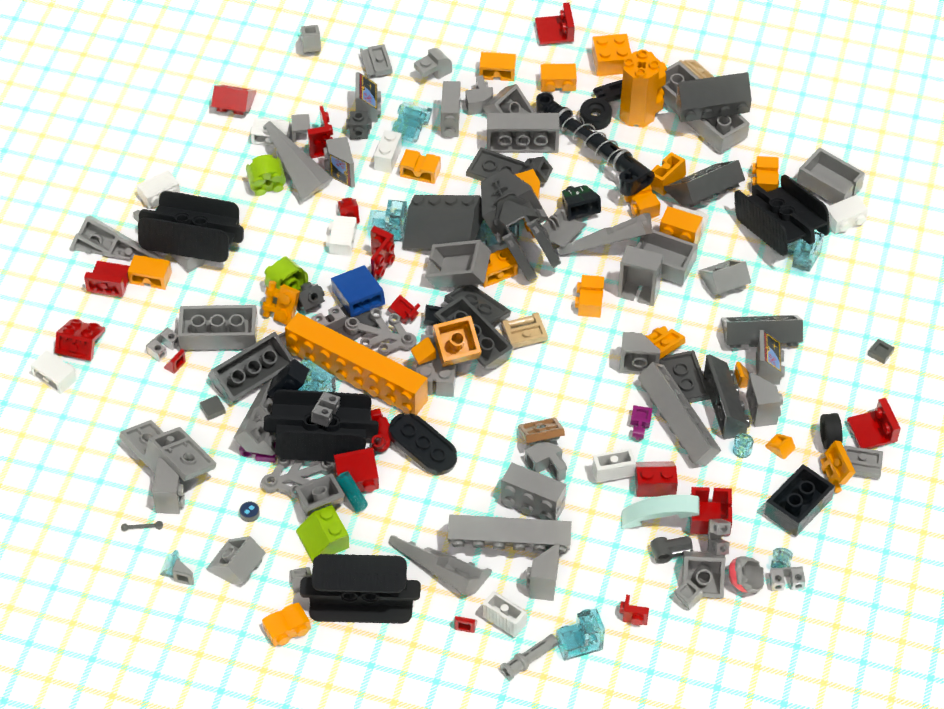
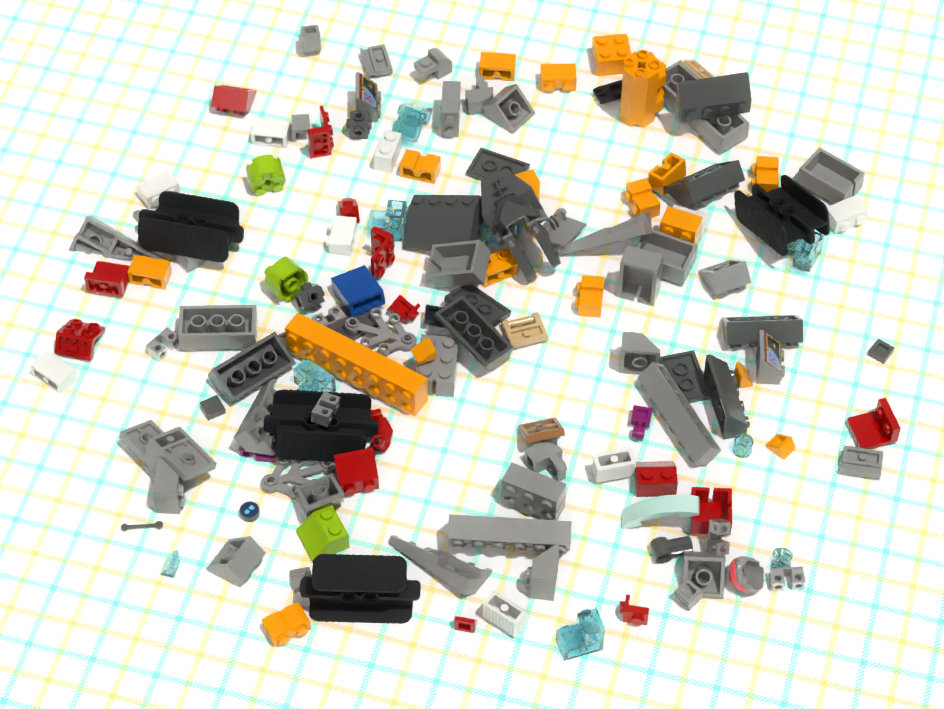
slope [164,349,186,374] -> none
light grey slope [172,559,194,585] -> none
light orange plate [262,281,300,325] -> none
light grey wedge [263,121,333,202] -> none
black brick [267,359,310,398] -> none
light grey slope [323,137,355,188] -> none
teal piece [336,472,368,512] -> none
black tile [388,413,457,475] -> none
light orange brick [432,315,481,367] -> none
light grey brick [487,113,560,153] -> none
light grey pin [500,634,559,680] -> none
dark grey brick [521,156,553,183] -> none
red bracket [535,2,575,45] -> none
black piece [536,92,655,196] -> none
black torso [562,185,601,221] -> none
black tyre [580,98,612,130] -> none
light orange plate [645,326,685,359] -> none
light grey slope [746,373,783,427] -> none
black brick [764,464,835,537] -> none
black tyre [820,413,843,449] -> none
light orange plate [820,441,856,493] -> none

